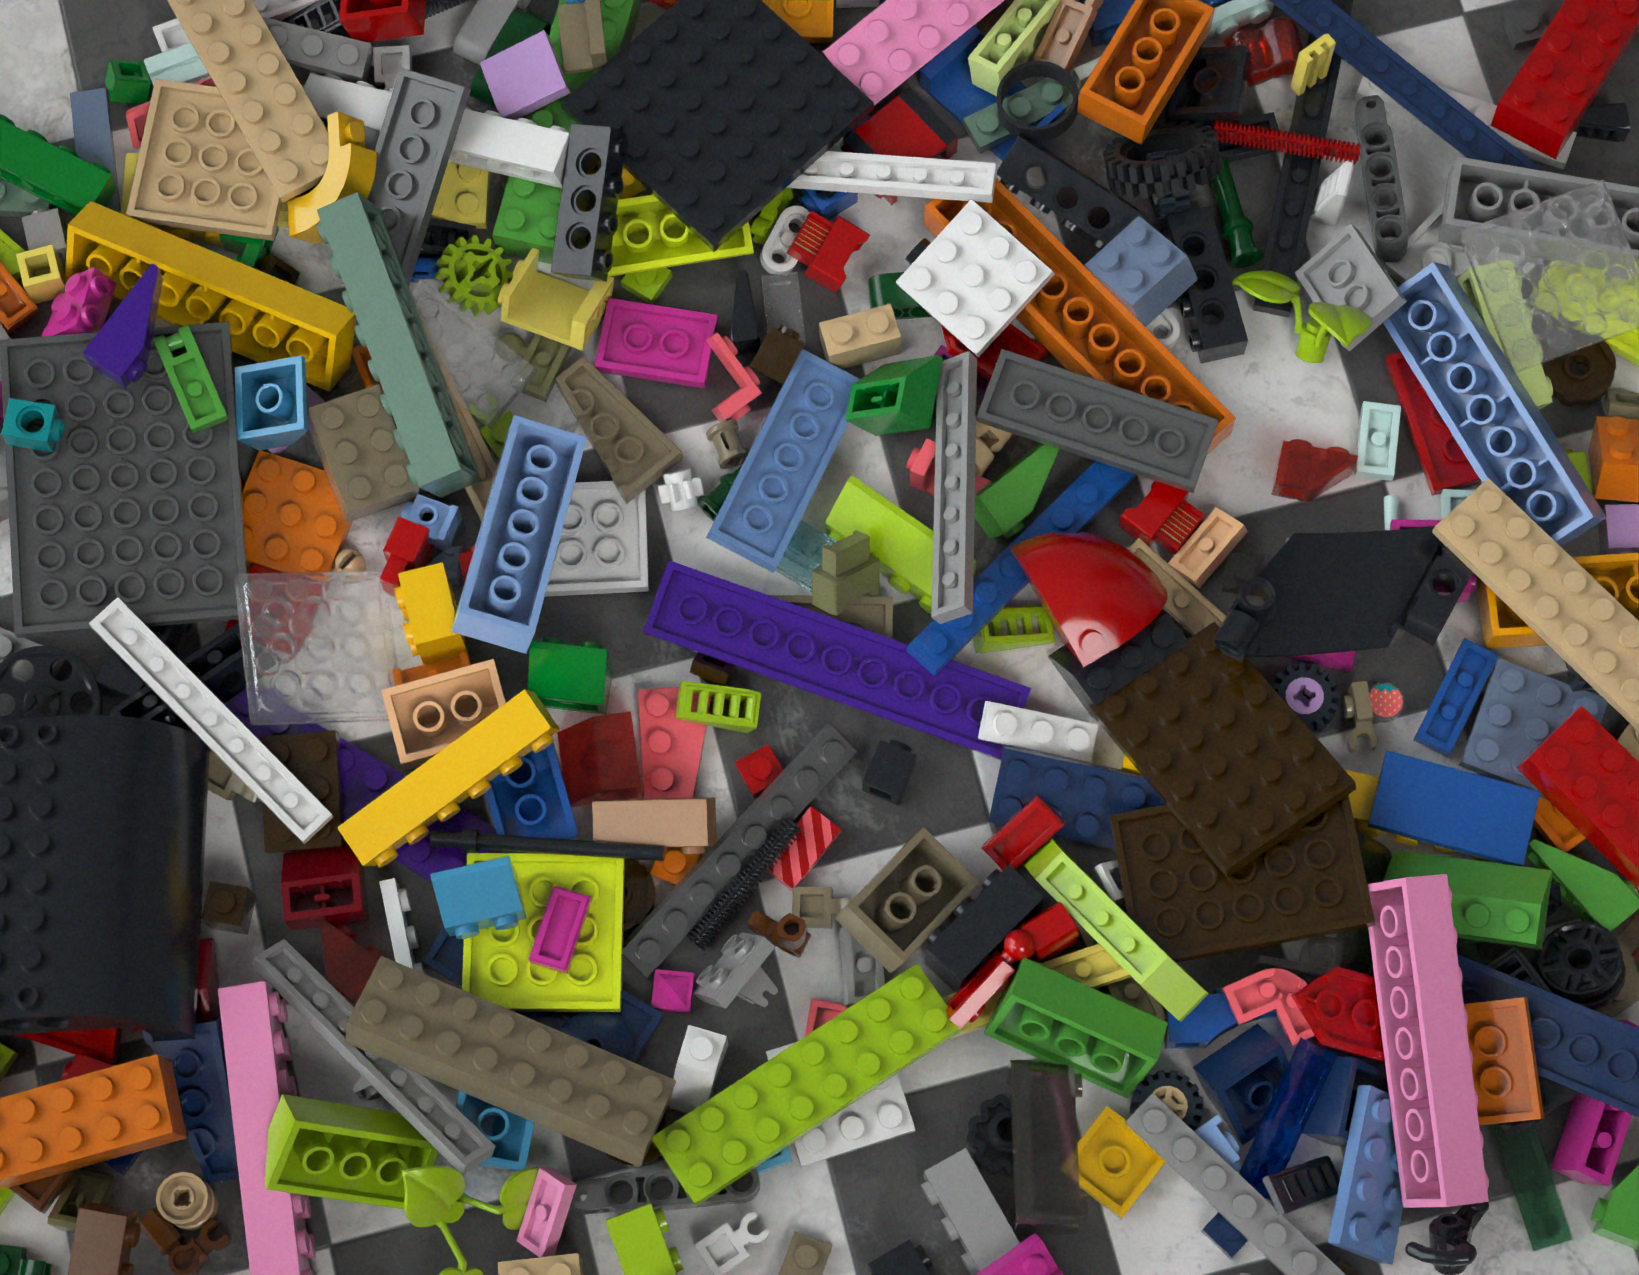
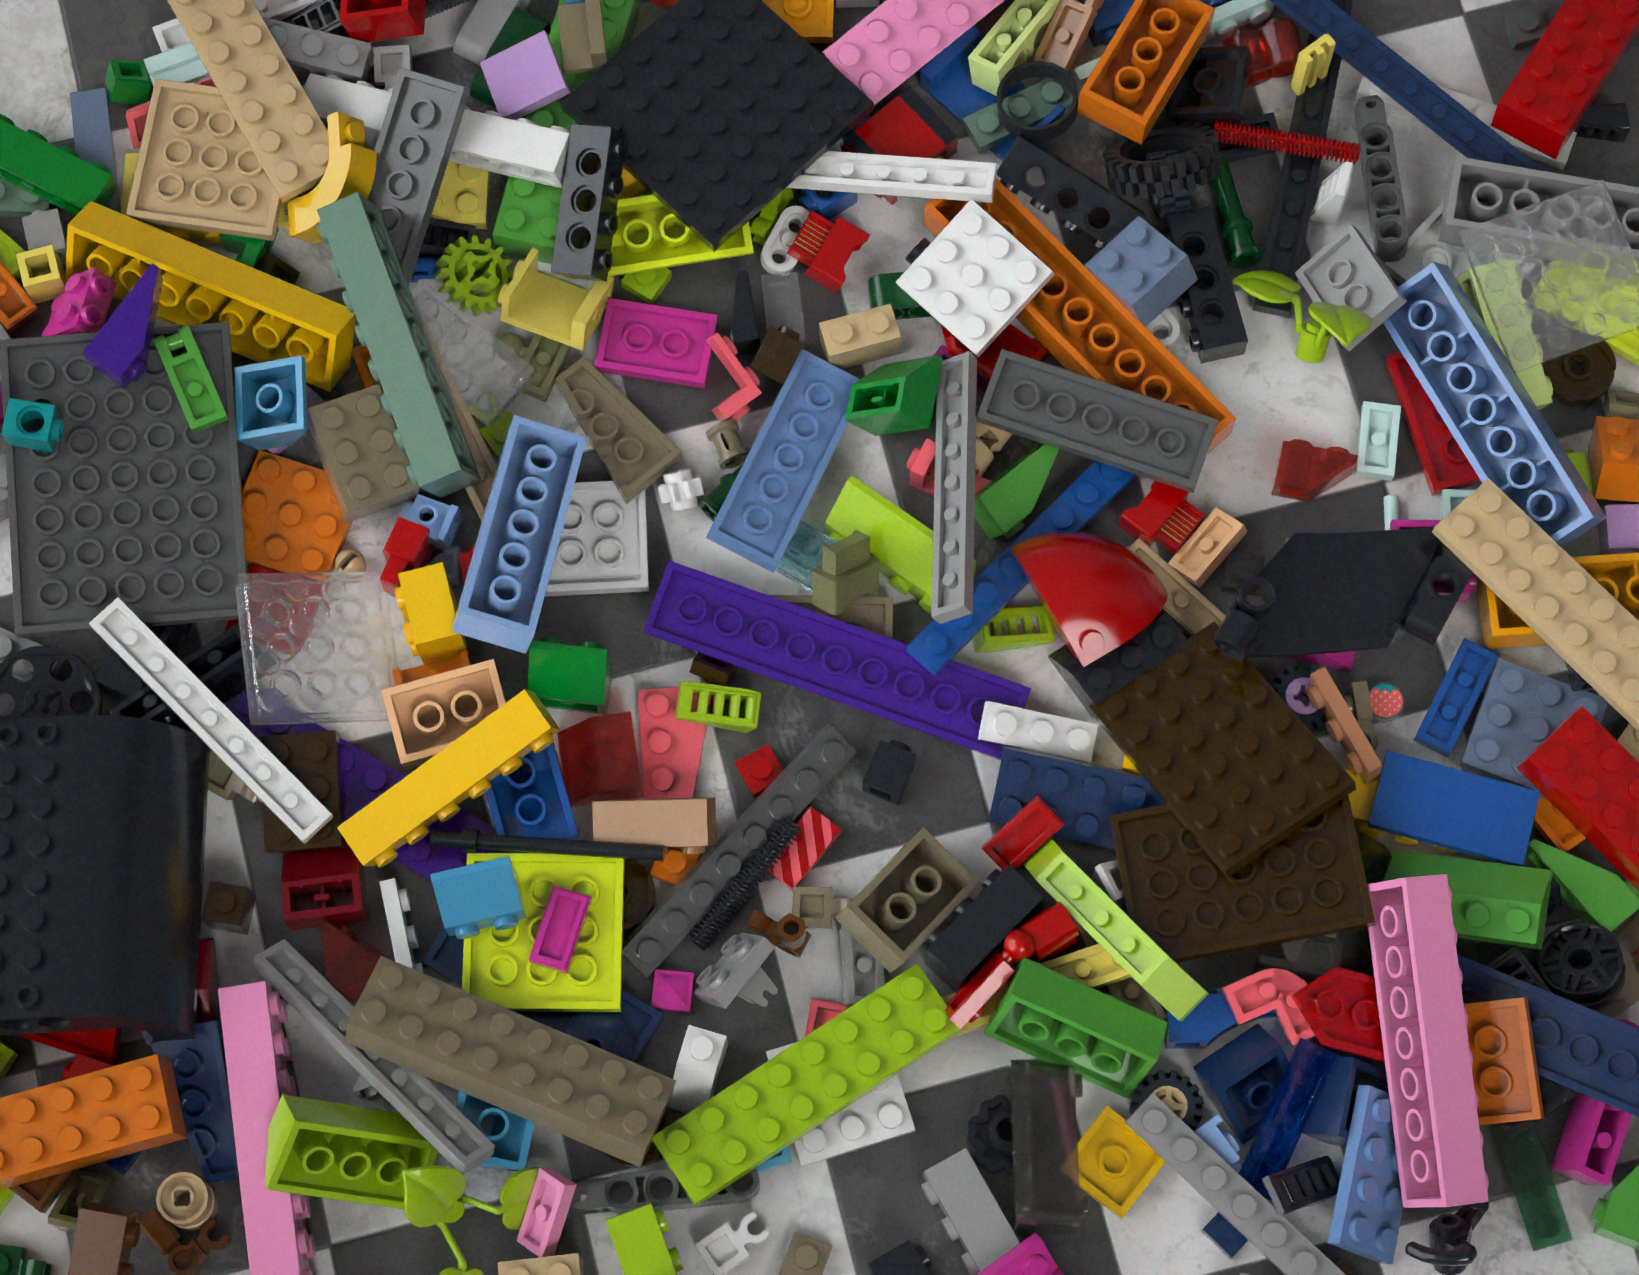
none -> nougat plate [1306,667,1383,784]

